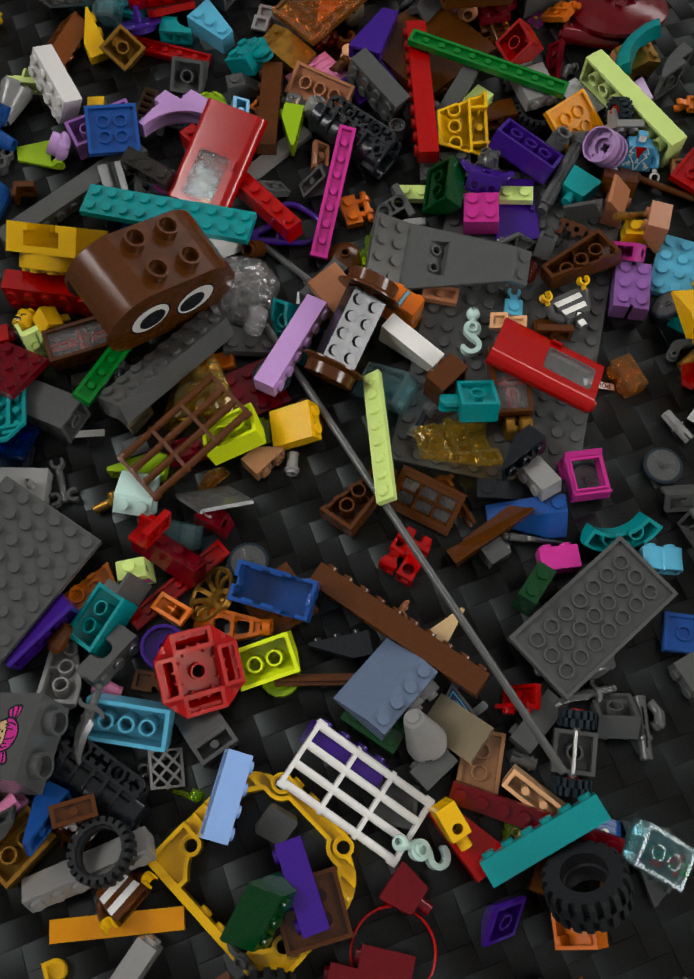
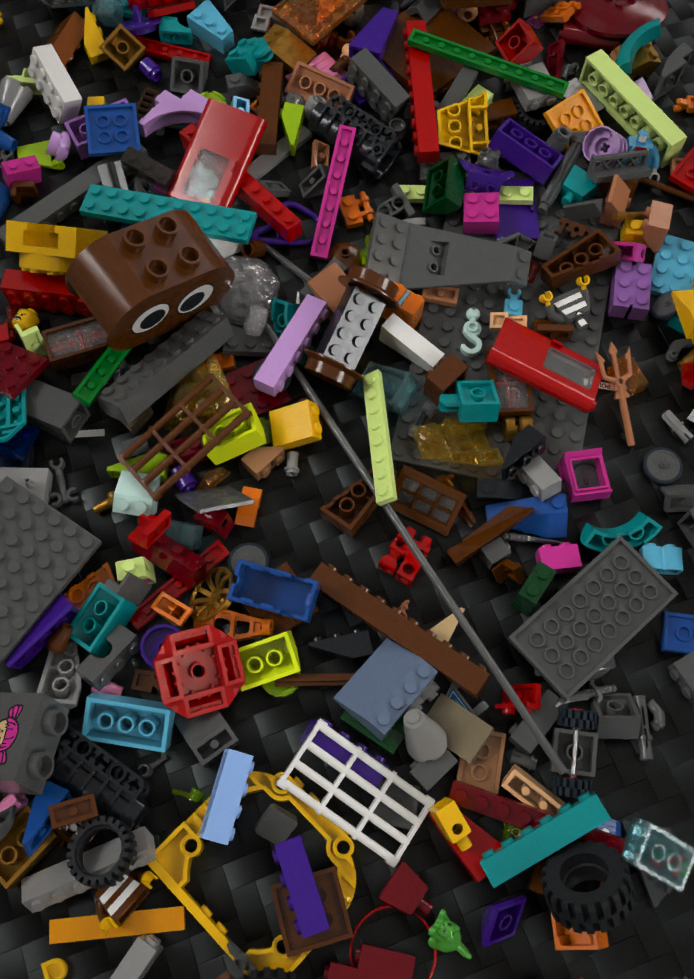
yellow brick [32,306,71,335] -> none
dark grey piece [74,683,105,765] -> none
light grey window [147,747,185,790] -> none
dark green slope [219,872,297,952] -> none
light aqua piece [392,834,451,871] -> none
plate [604,96,645,138] -> none
none -> clear red arm [0,306,16,330]
none -> dark pink brick [1,155,42,189]
none -> dark purple brick [139,57,163,82]
none -> dark purple brick [171,465,198,493]
none -> orange slope [234,486,263,528]
none -> bright green animal [428,909,472,959]
none -> reddish brown bracket [491,557,526,585]
none -> dark grey fence [586,149,652,184]
none -> nougat piece [595,341,635,446]

